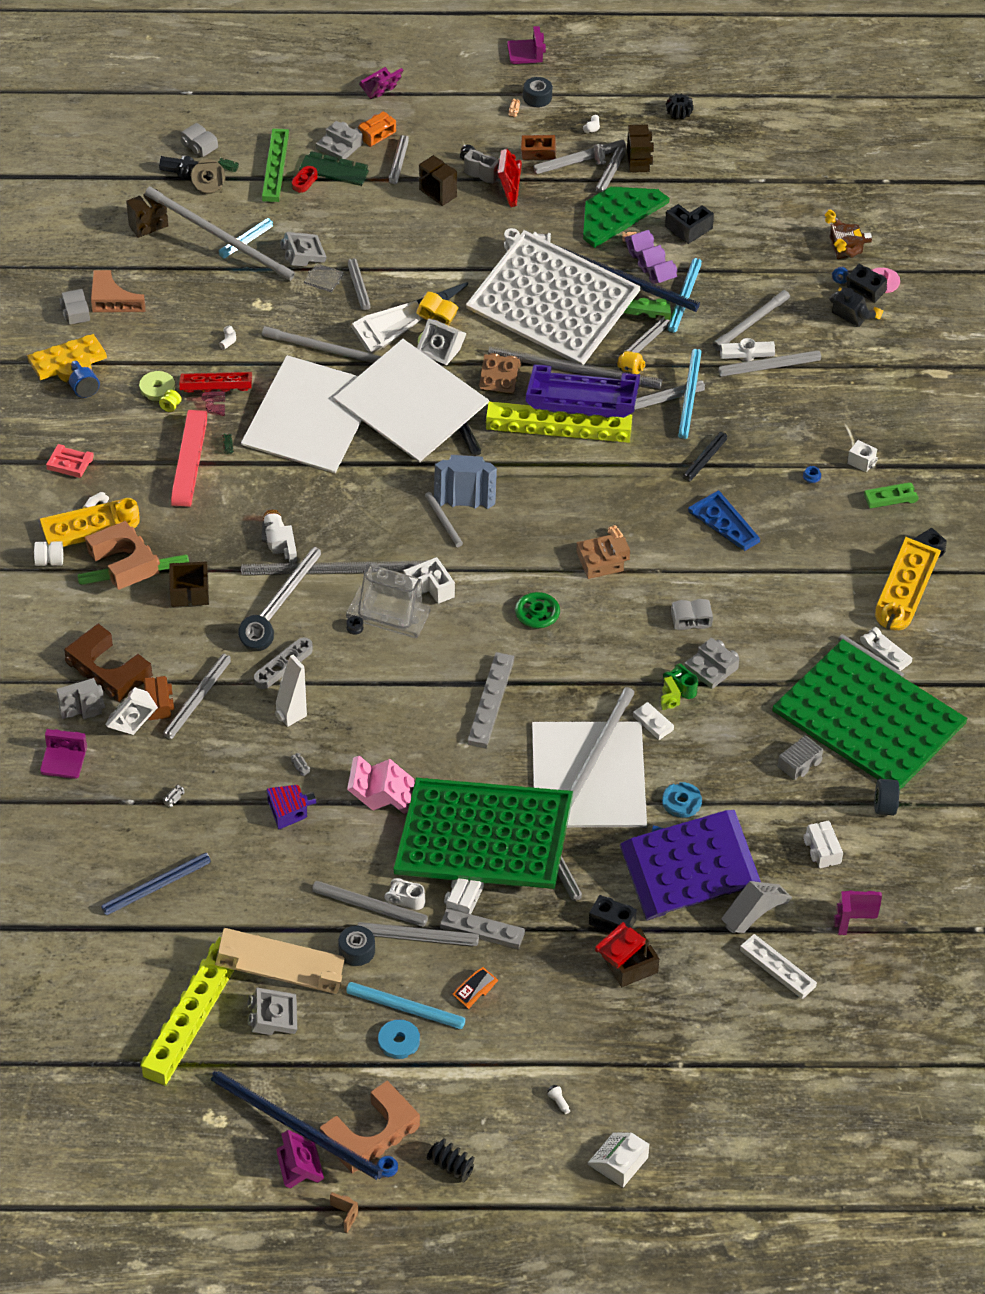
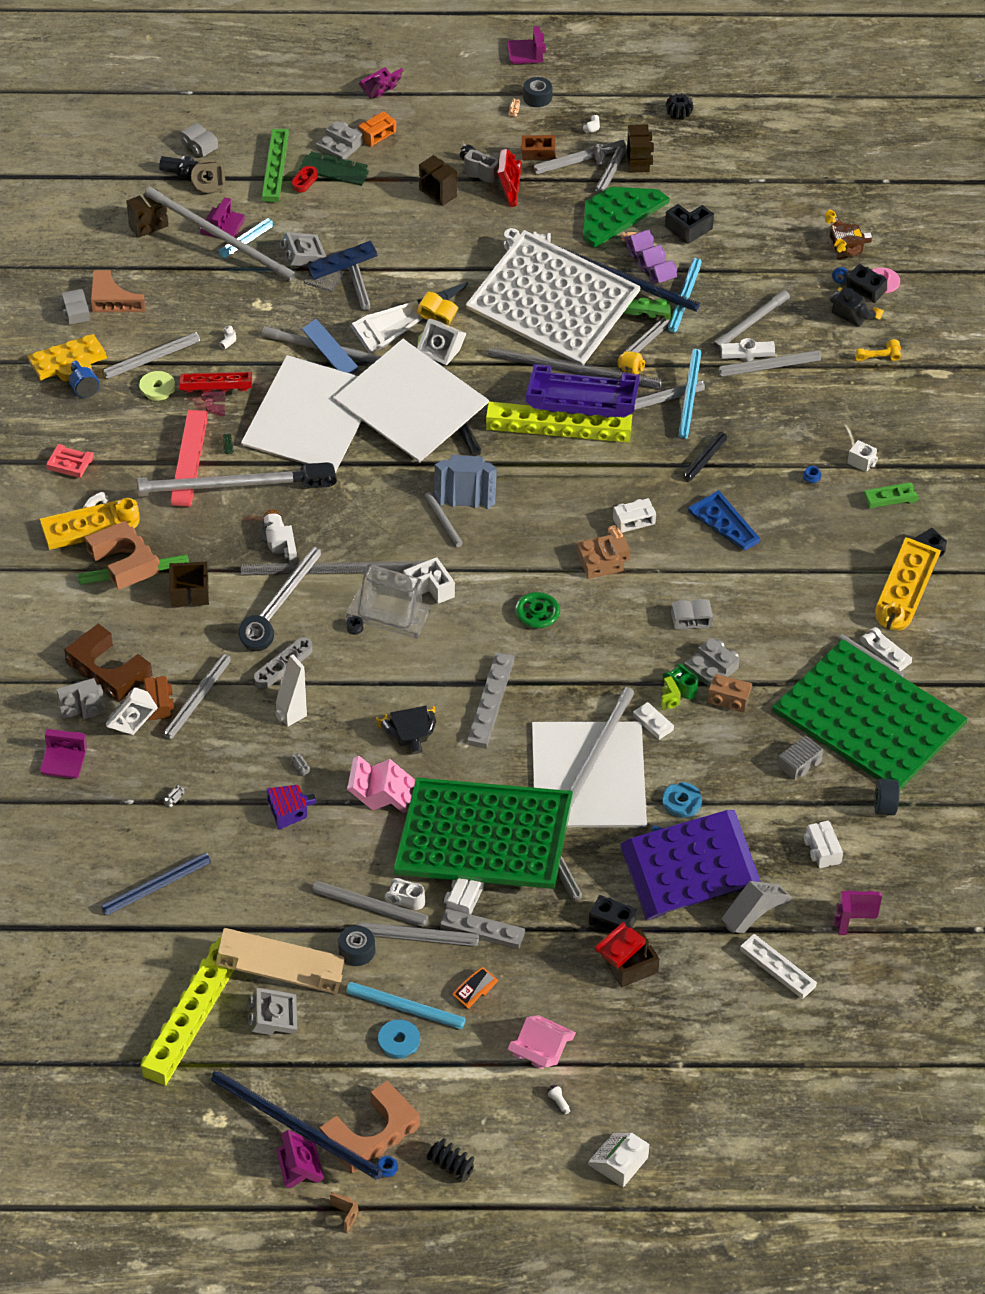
white wheel [34,541,63,566] -> none
neon yellow wheel [159,390,181,412] -> none
clear green piece [218,158,239,172] -> none
light grey axle [389,135,409,184] -> none
medium nougat bracket [479,353,521,394] -> none
none -> light grey axle [103,332,200,379]
none -> flat silver piece [137,462,337,496]
none -> magenta bracket [200,197,245,239]
none -> medium blue tile [302,319,359,374]
none -> dark blue plate [307,240,378,280]
none -> black torso [376,706,437,754]
none -> bright pink bracket [508,1015,576,1069]
none -> white brick [613,498,656,533]
none -> medium nougat bracket [707,673,752,712]
none -> yellow brick [855,339,901,361]

